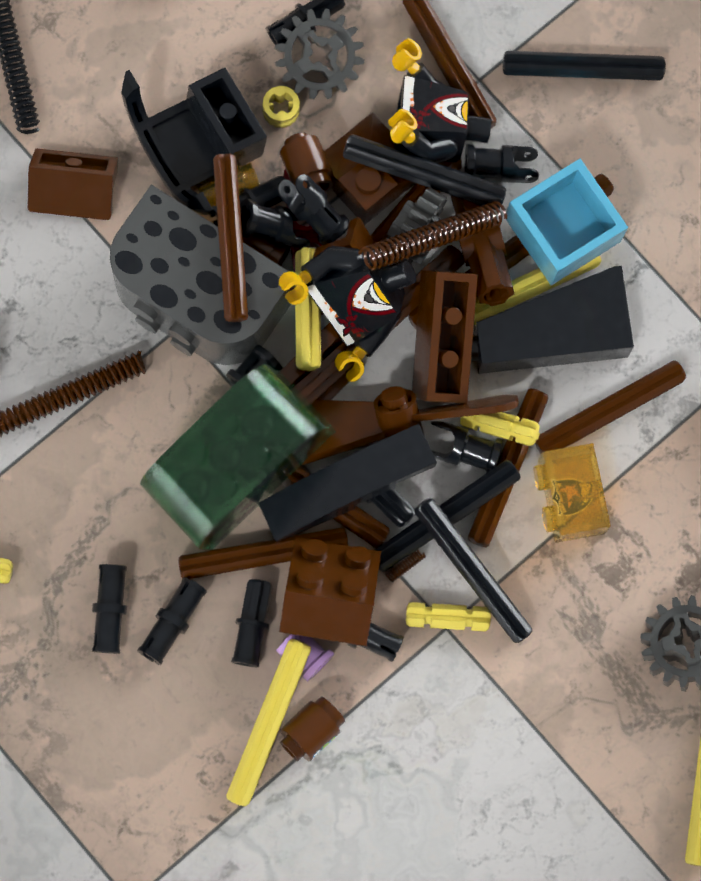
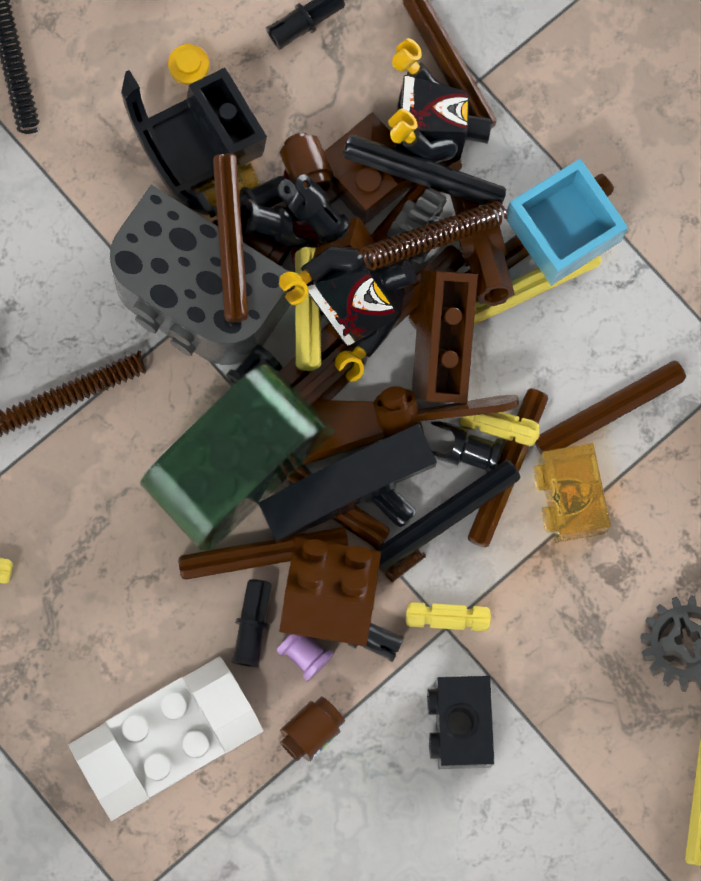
reddish brown panel [28,148,118,220] -> none
black pin [92,564,127,654] -> none
black pin [137,577,207,665] -> none
light yellow axle [226,639,311,807] -> none
light yellow bush [263,86,300,128] -> none
dark grey gear [274,9,364,99] -> none
black axle [414,498,532,643] -> none
black piece [464,144,539,183] -> none
black slope [471,266,634,374] -> none
black axle [502,51,666,81] -> none
none -> white piece [68,656,264,821]
none -> yellow plate [168,44,209,85]
none -> black brick [427,676,494,769]

